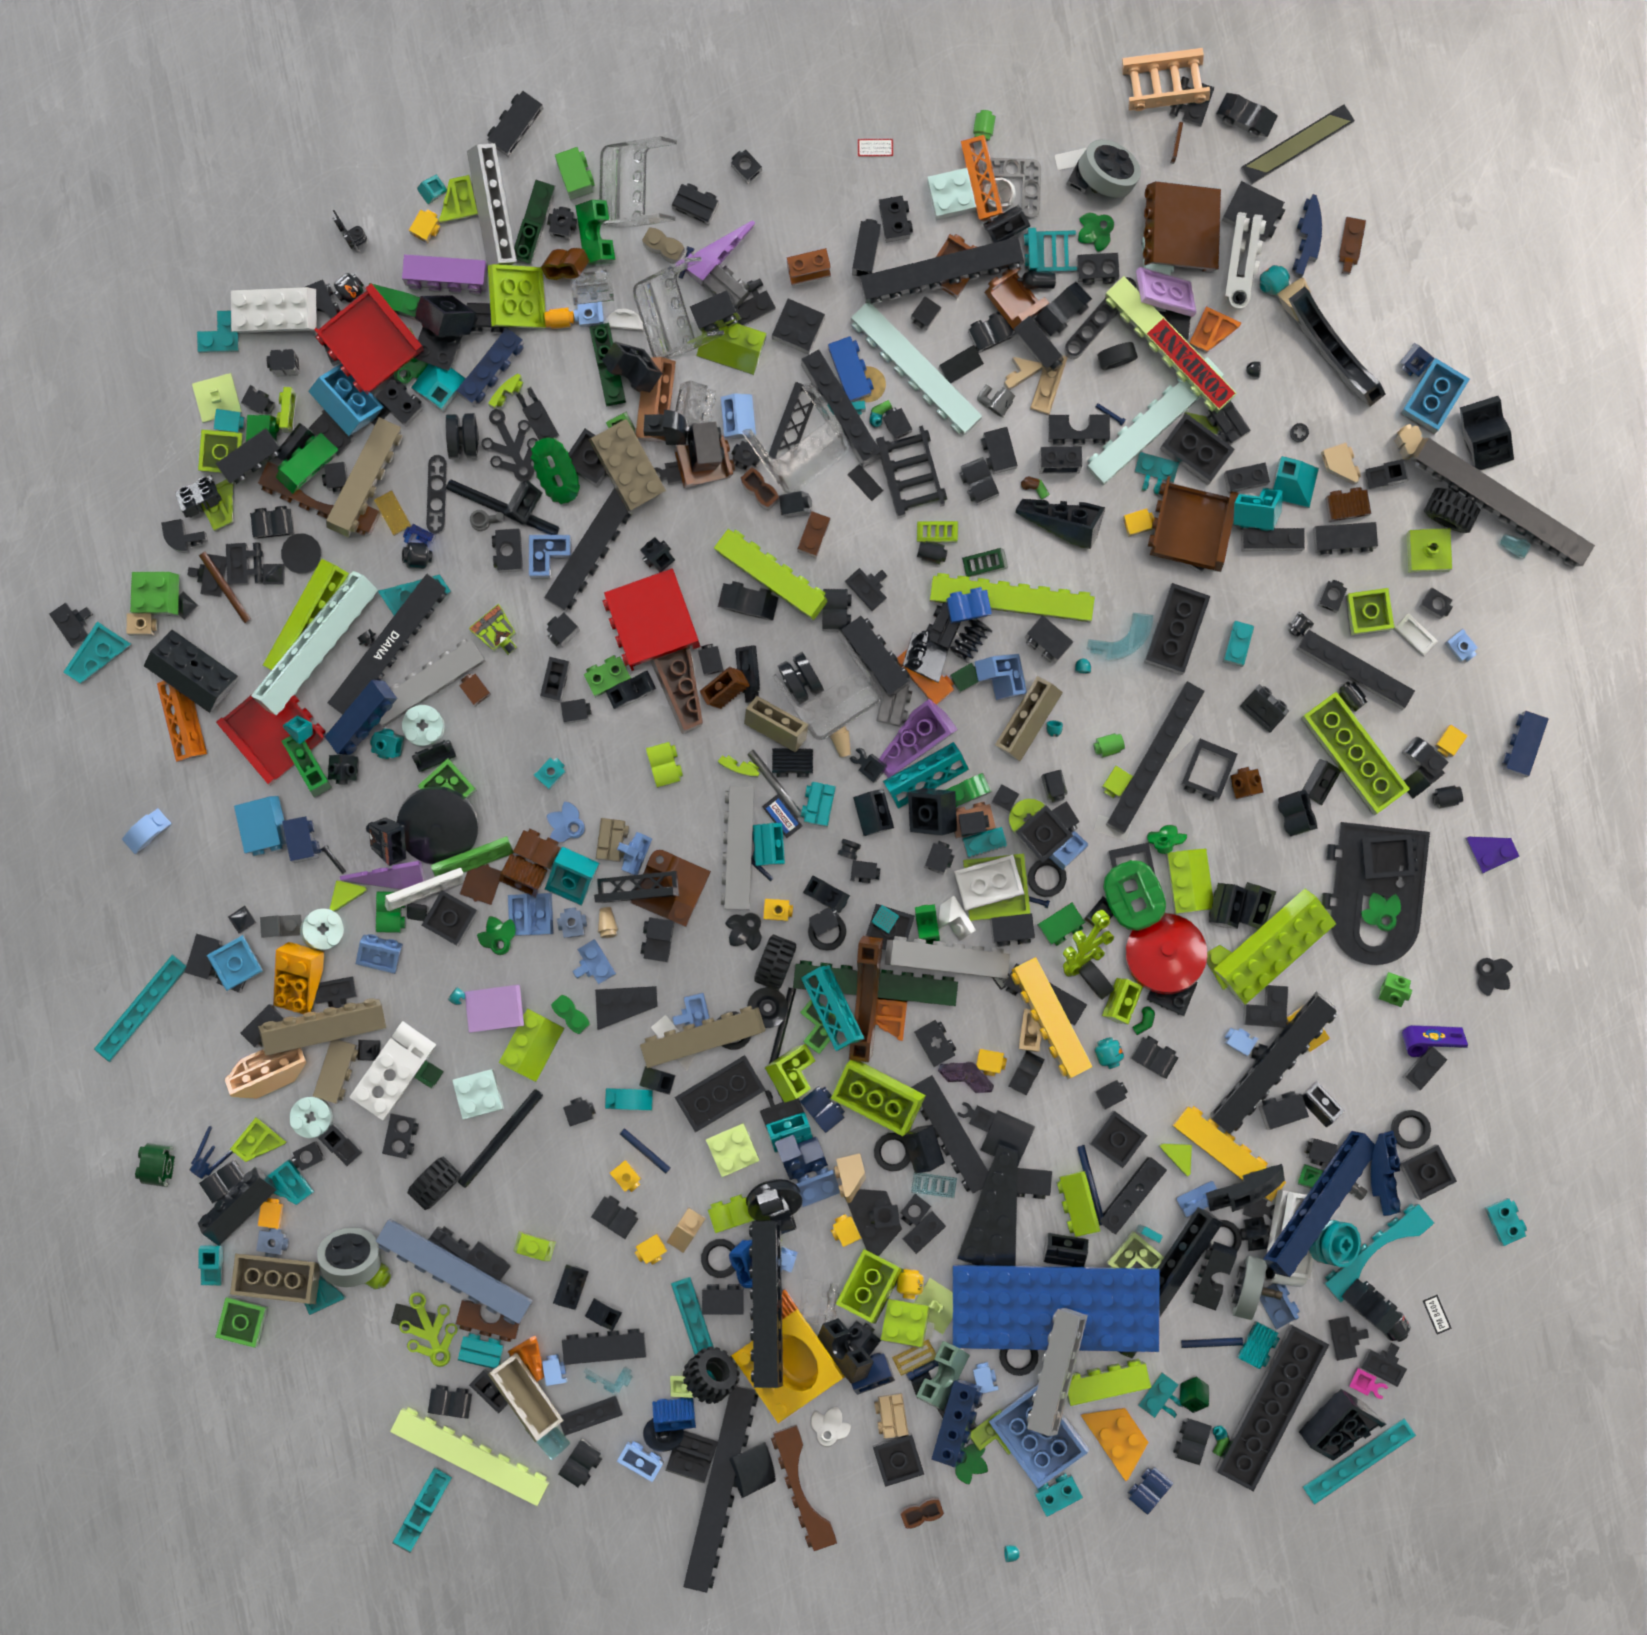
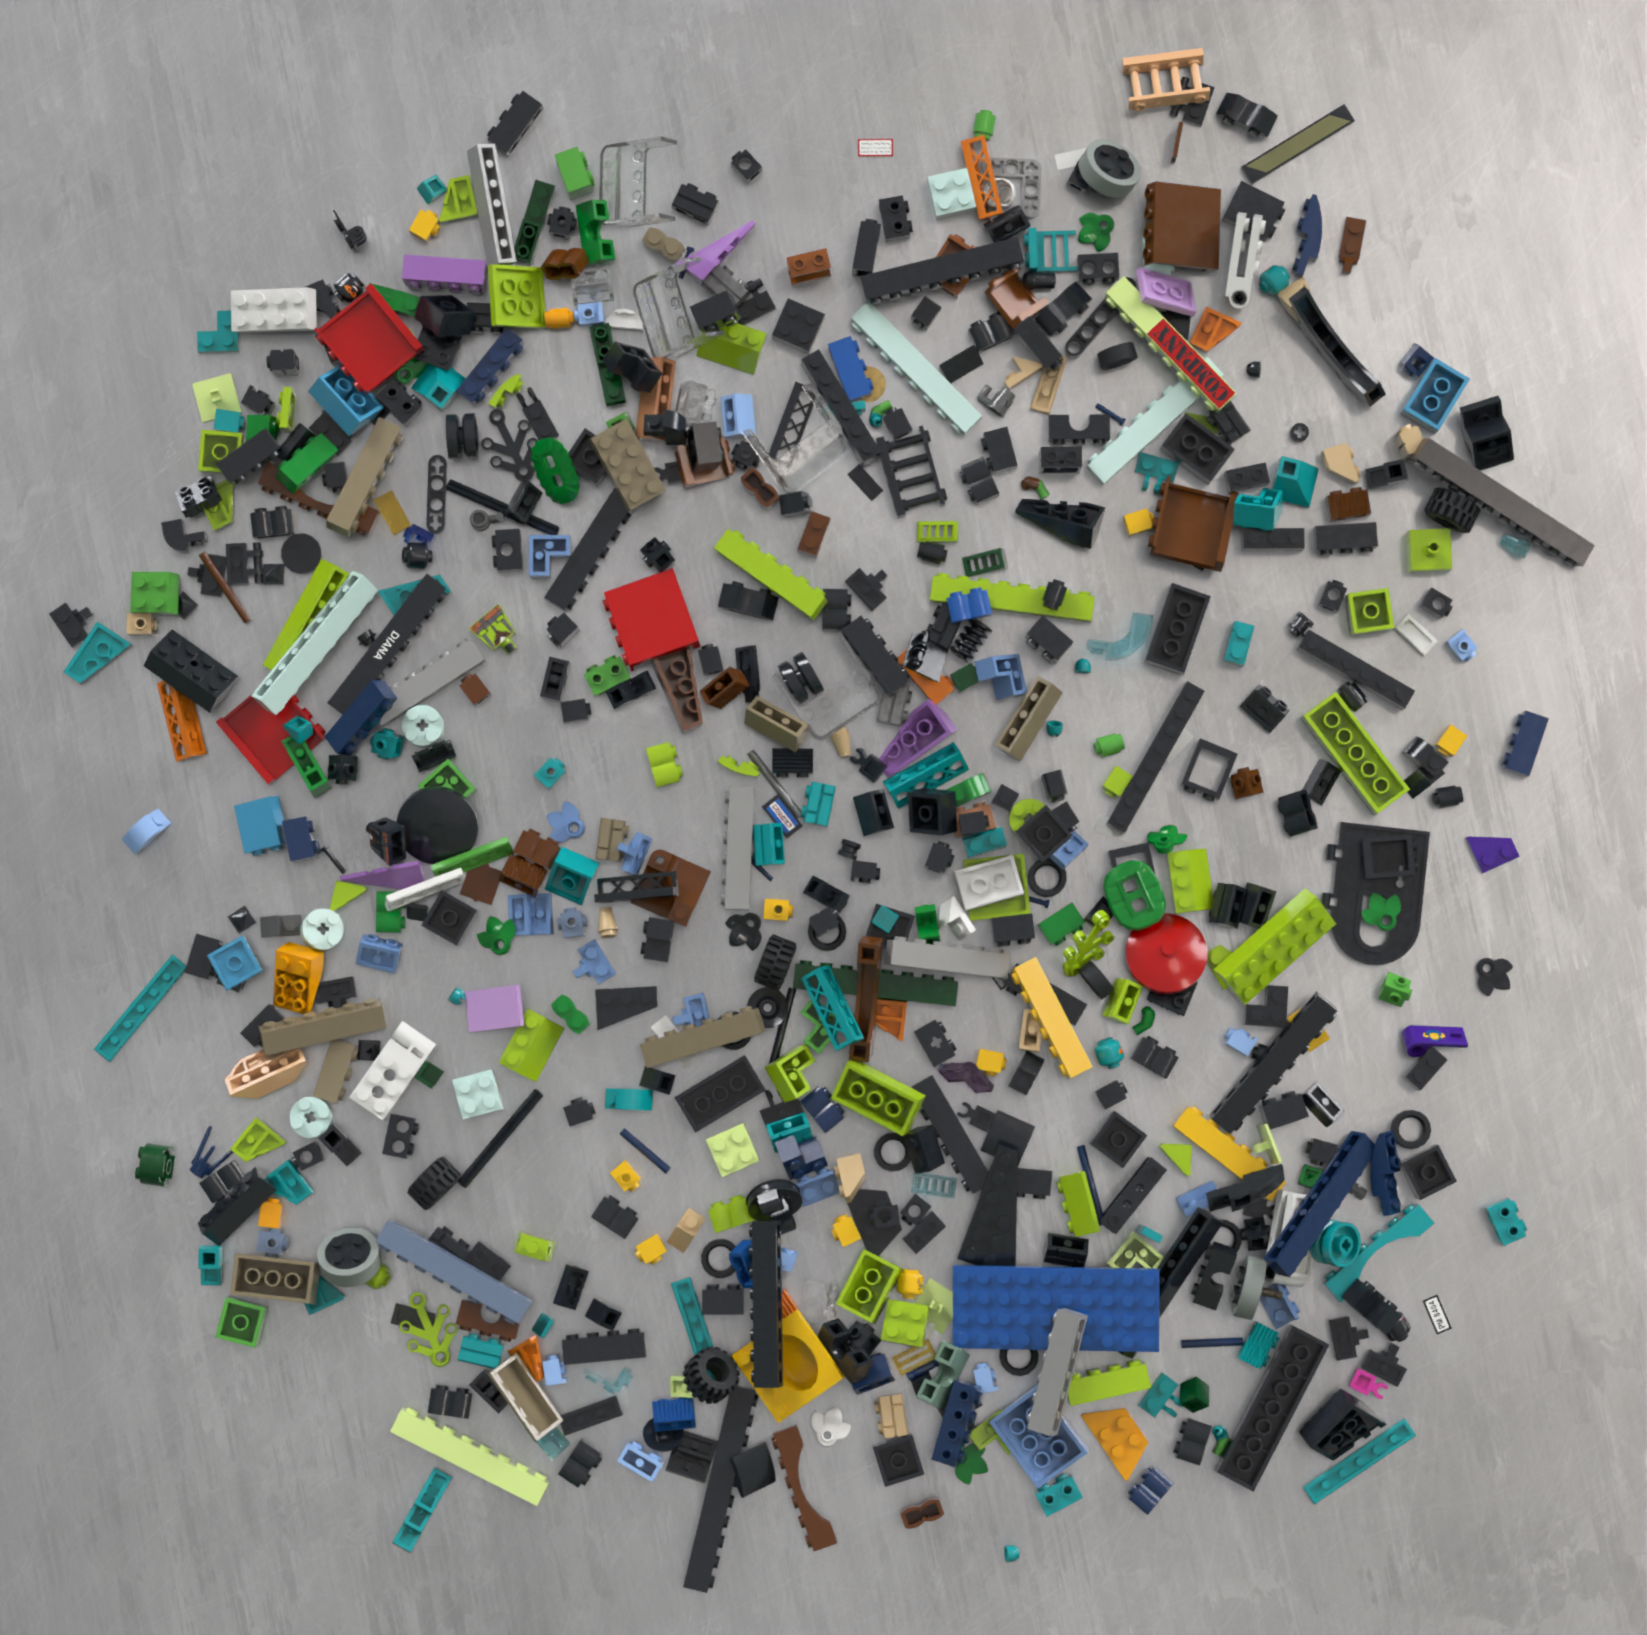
none -> teal slope [532,1313,555,1338]
none -> black brick [1042,579,1067,611]
none -> yellowish green piece [1252,1124,1282,1164]

